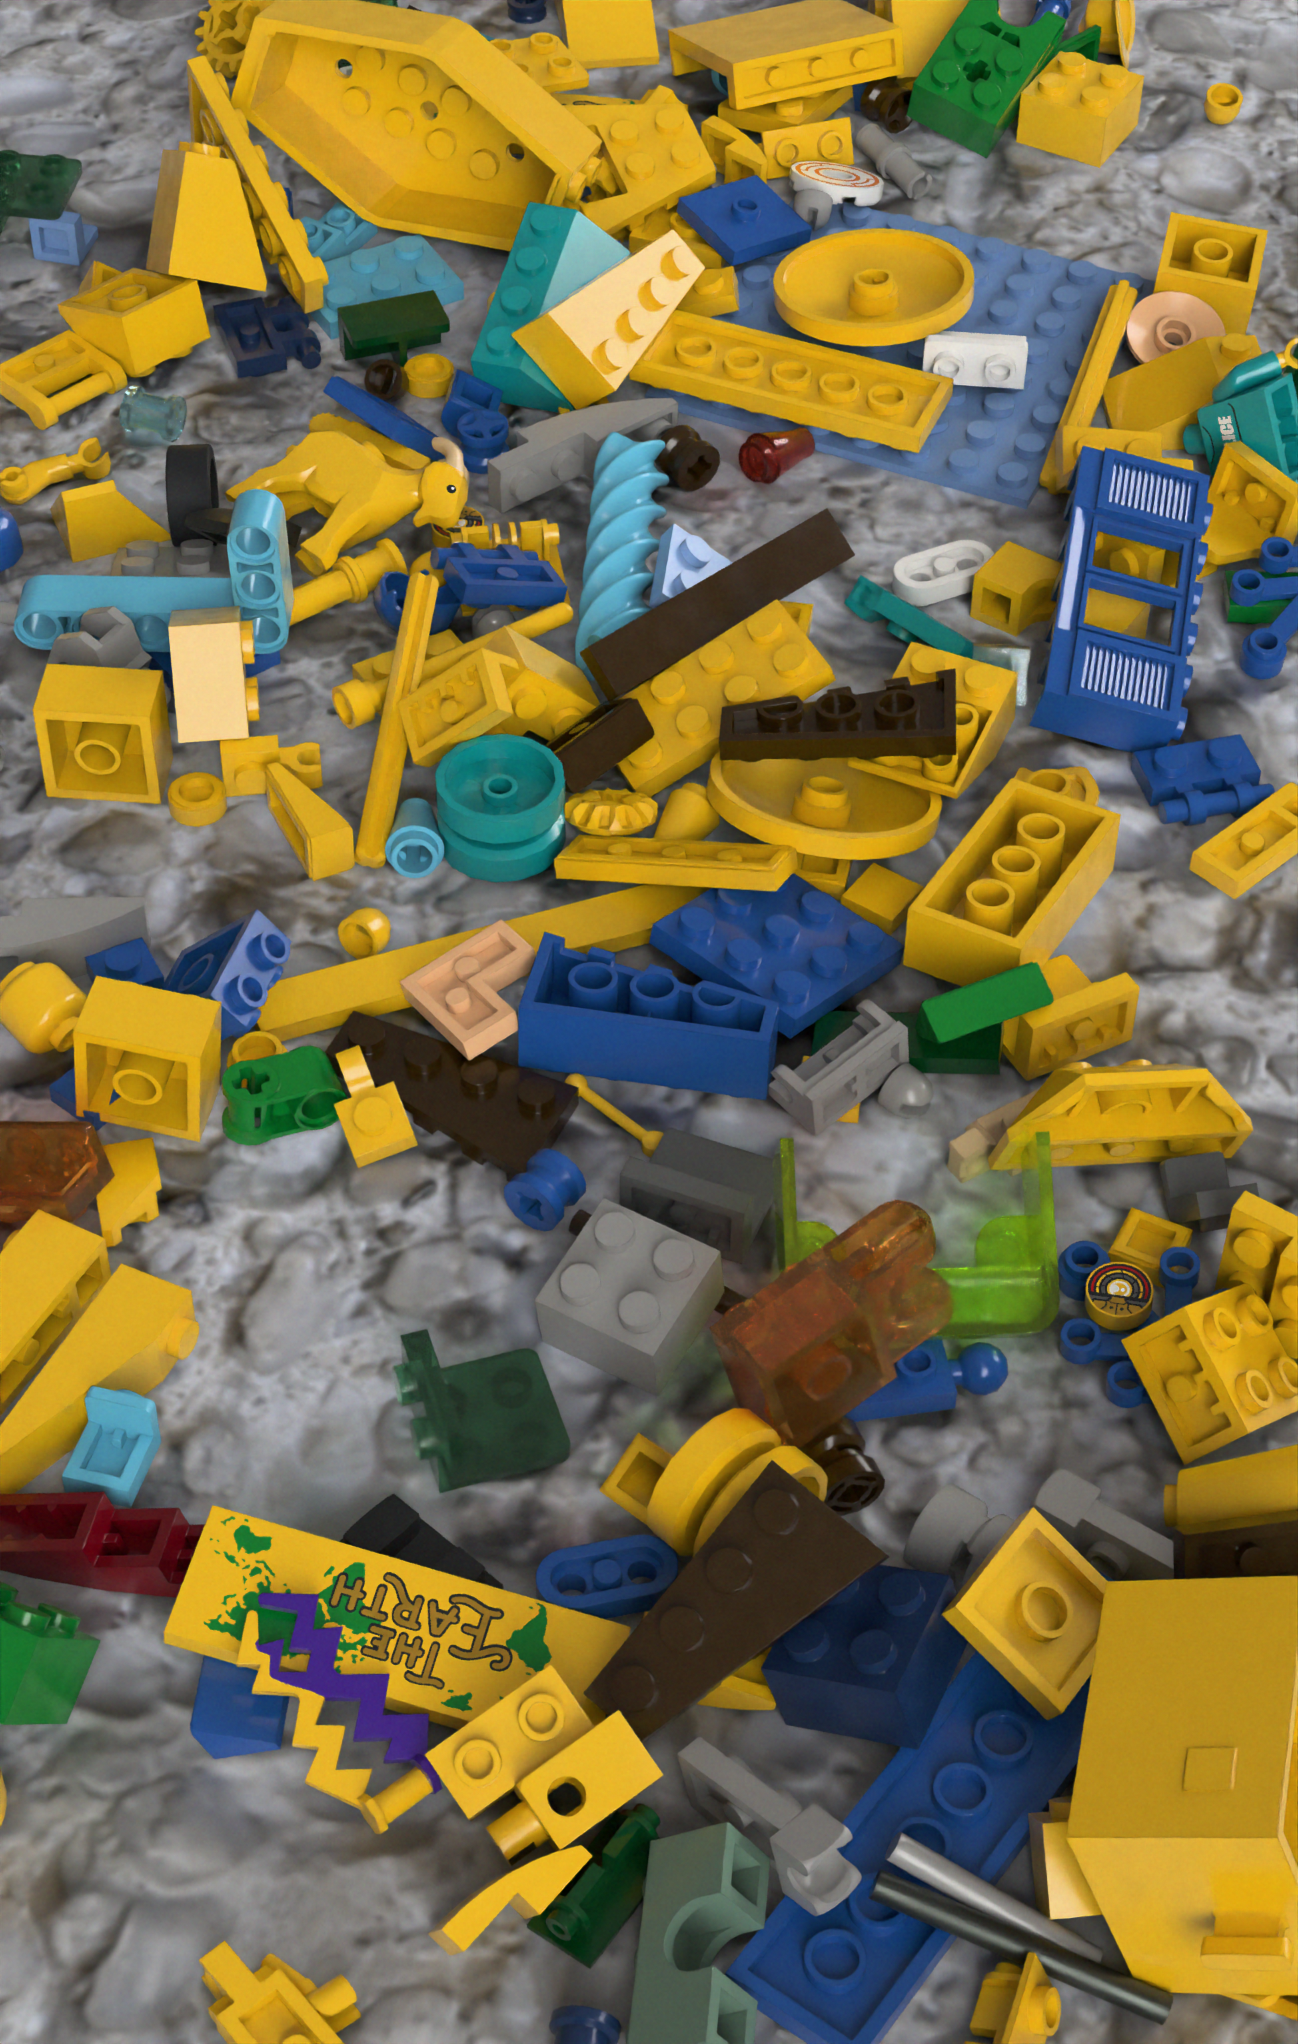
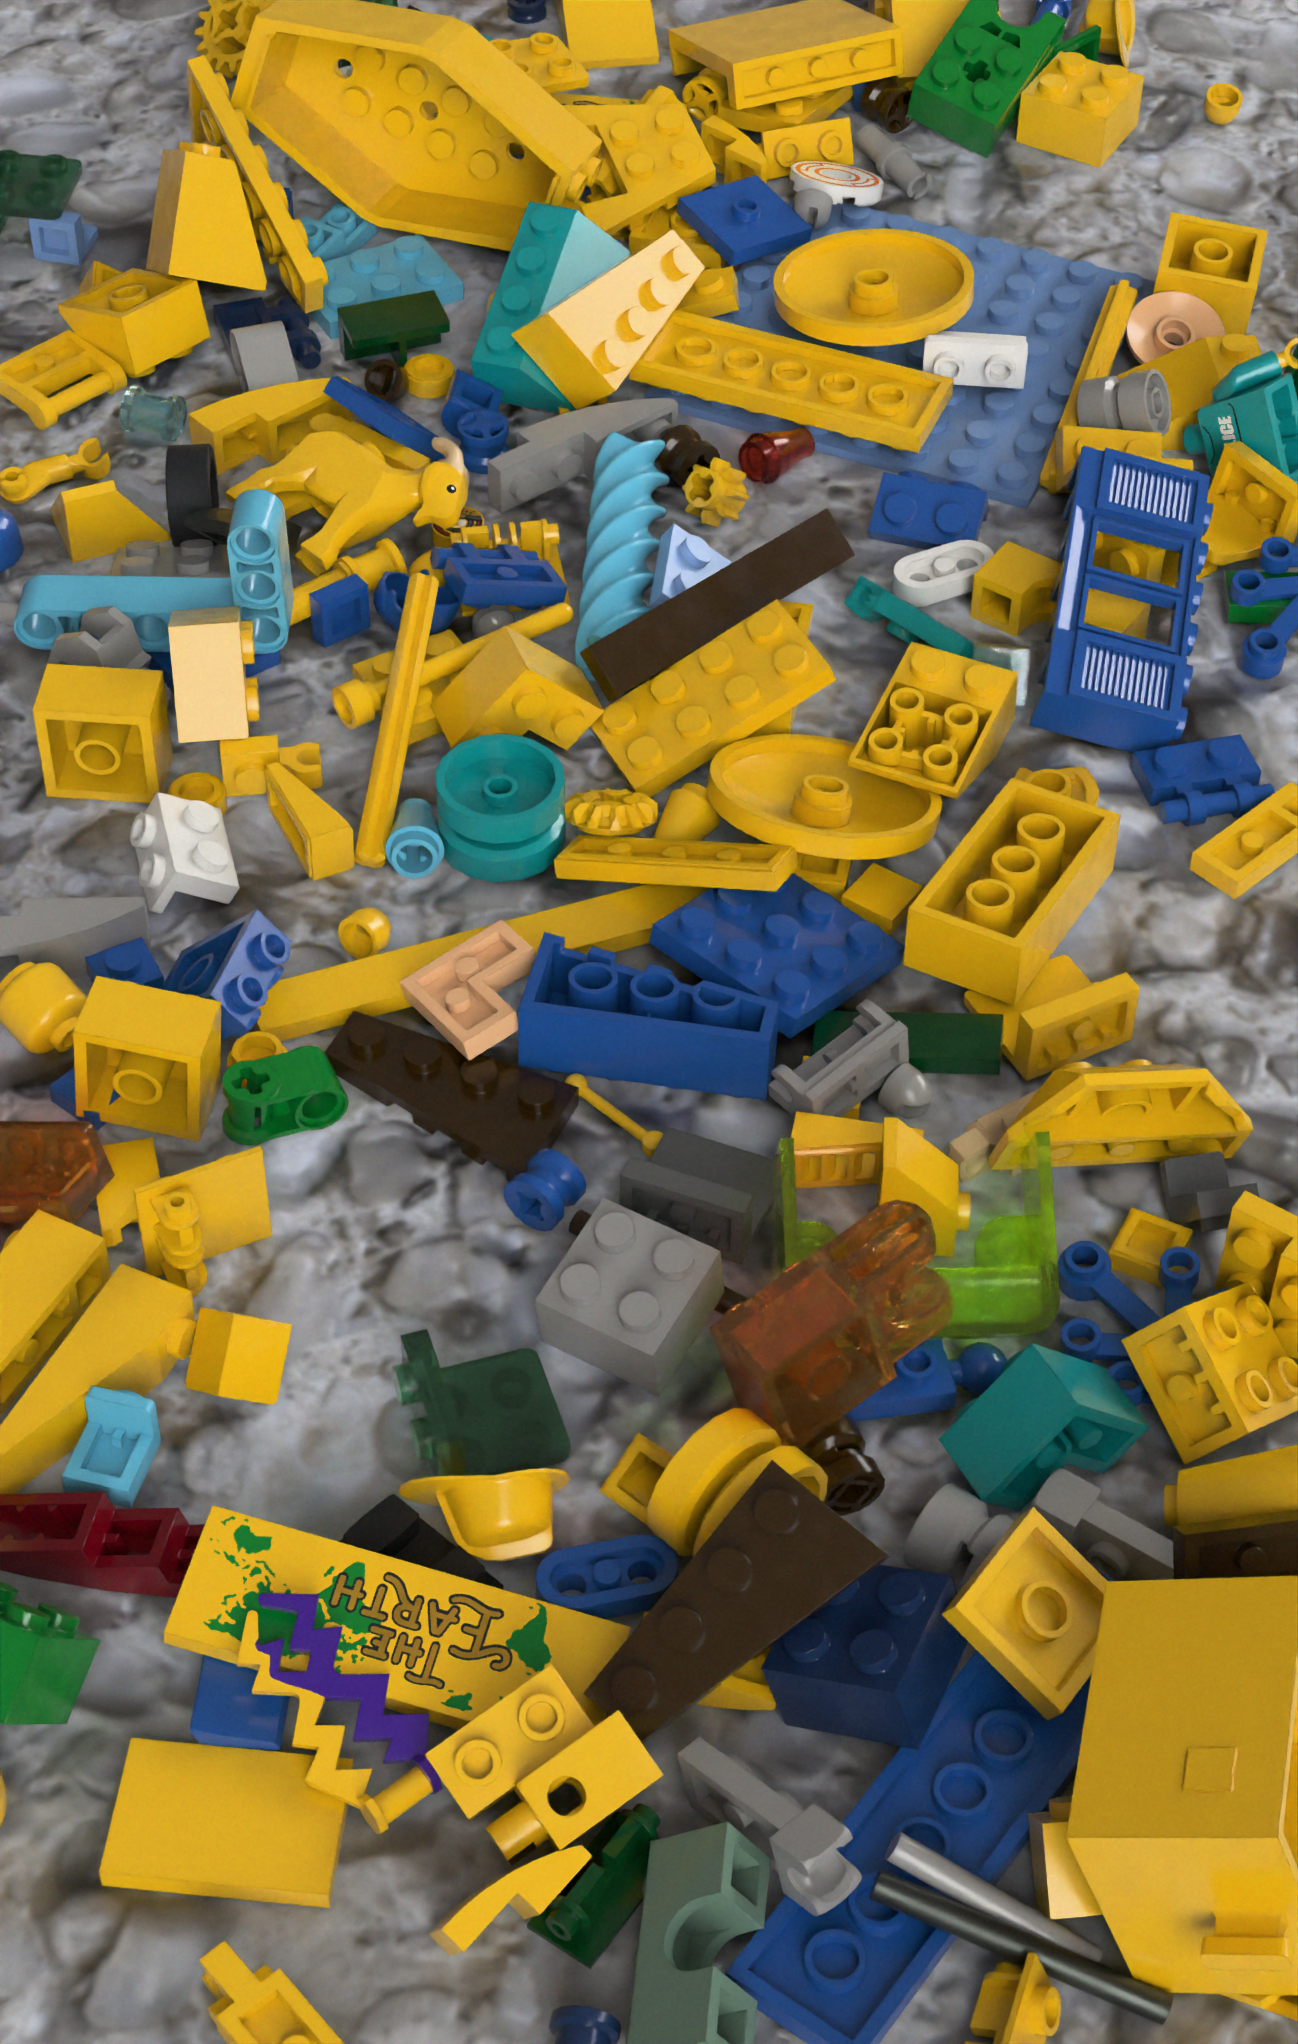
yellow hand [260,1953,361,2033] -> none
yellow plate [334,1045,418,1168] -> none
yellow bracket [397,648,519,768] -> none
dark brown slope [544,698,654,794] -> none
dark brown wing [719,668,956,762] -> none
green slope [915,962,1054,1043] -> none
tile [1085,1262,1154,1331] -> none
none -> yellow tile [99,1738,354,1908]
none -> white bracket [130,792,240,914]
none -> yellow hinge [133,1145,272,1297]
none -> yellow panel [185,1307,292,1405]
none -> yellow slope [188,377,353,475]
none -> light grey beam [230,320,299,393]
none -> blue plate [309,573,371,648]
none -> yellow piece [398,1468,570,1562]
none -> yellow wheel [682,67,728,122]
none -> yellow gear [682,457,750,528]
none -> yellow slope [786,1111,924,1188]
none -> blue bracket [868,471,989,550]
none -> yellow slope [875,1117,971,1257]
none -> teal brick [938,1343,1150,1511]
none -> light grey wheel [1077,369,1171,436]

